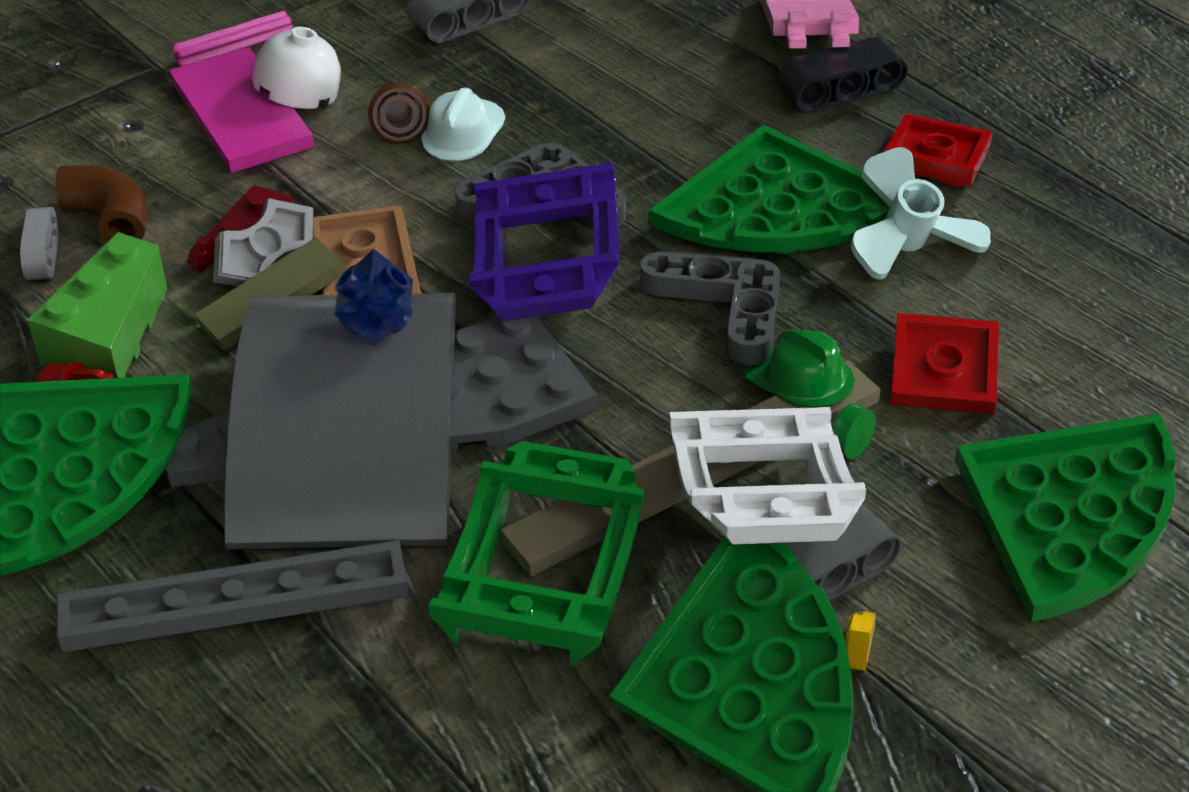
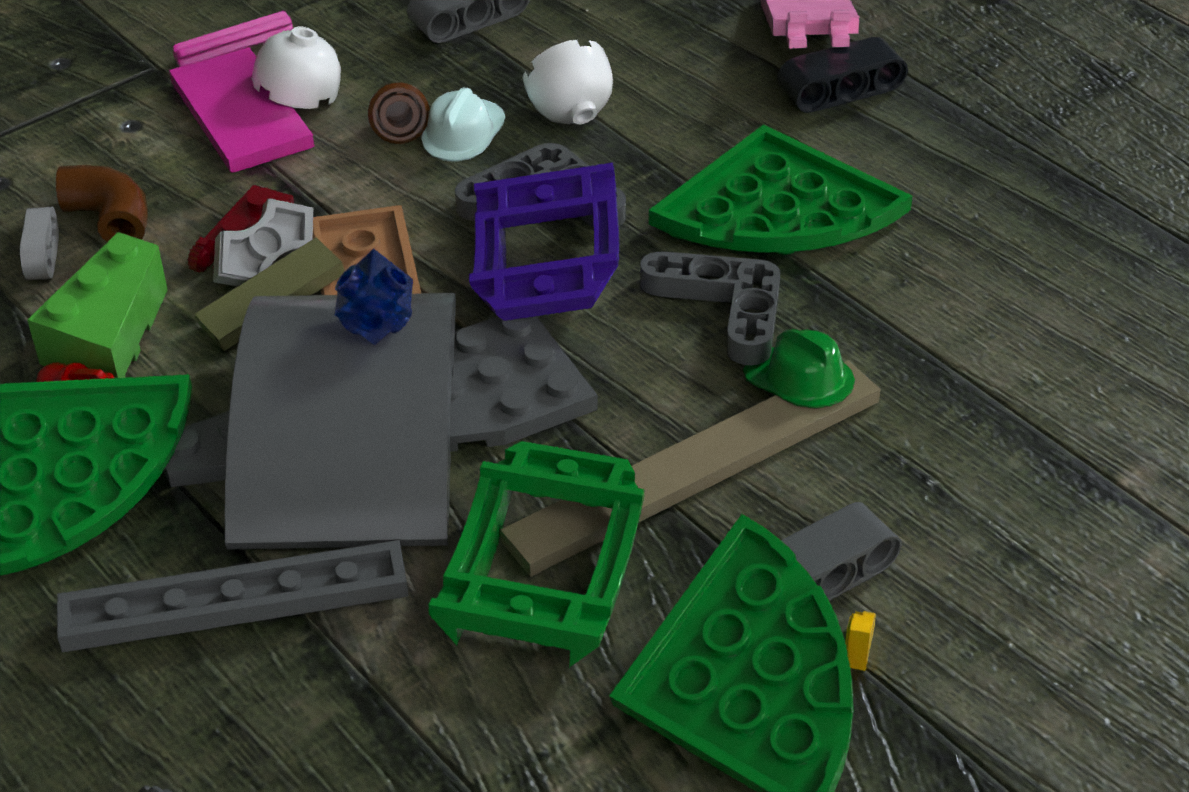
white wedge [669,407,866,544] -> none
green tile [832,403,876,459] -> none
light aqua piece [851,147,991,280] -> none
red plate [884,113,993,186] -> none
red plate [890,313,999,415] -> none
green plate [955,414,1176,622] -> none
none -> white cylinder [523,40,613,124]

